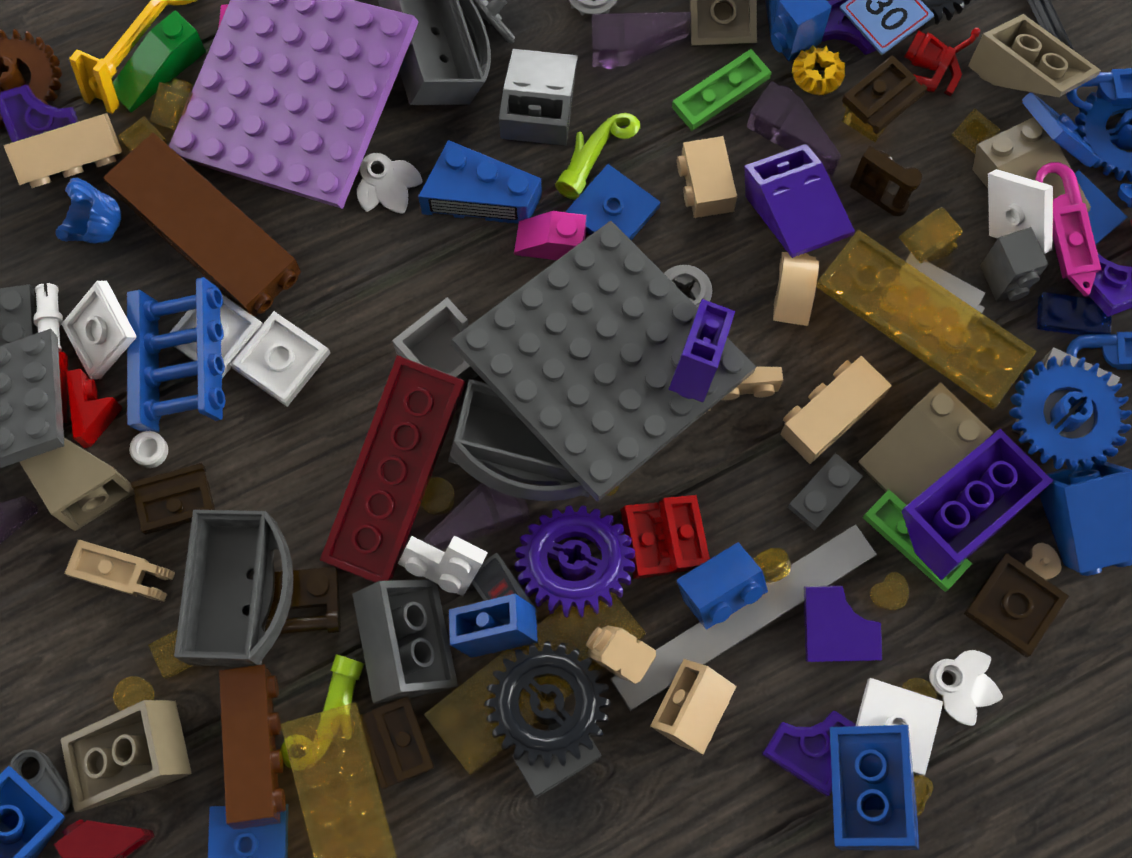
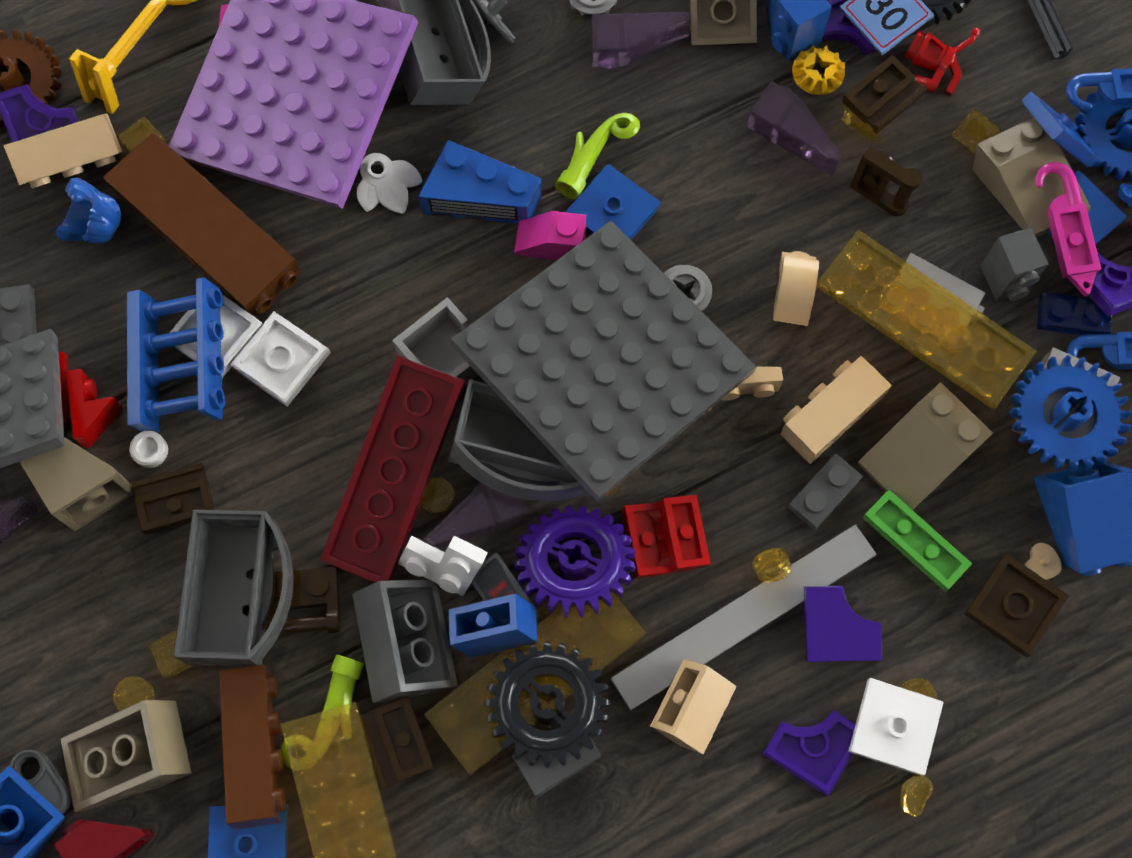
white pin [33,283,63,352] -> none
white plate [61,281,137,379] -> none
tan hinge [64,540,175,602] -> none
green slope [113,10,206,113] -> none
clear yellow bracket [150,78,193,130] -> none
dark grey slope [499,49,578,146] -> none
tan brick [586,625,656,684] -> none
dark purple slope [668,299,735,402] -> none
bright green plate [672,49,772,131] -> none
blue brick [676,542,768,630] -> none
tan brick [677,136,737,218] -> none
dark purple slope [744,144,855,258] -> none
blue slope [830,725,919,850] -> none
clear yellow piece [870,572,909,610] -> none
clear yellow slope [898,207,963,264] -> none
dark purple slope [902,429,1053,581] -> none
white plate [929,650,1003,726] -> none
dark tan slope [968,14,1101,97] -> none
white plate [988,169,1053,254] -> none

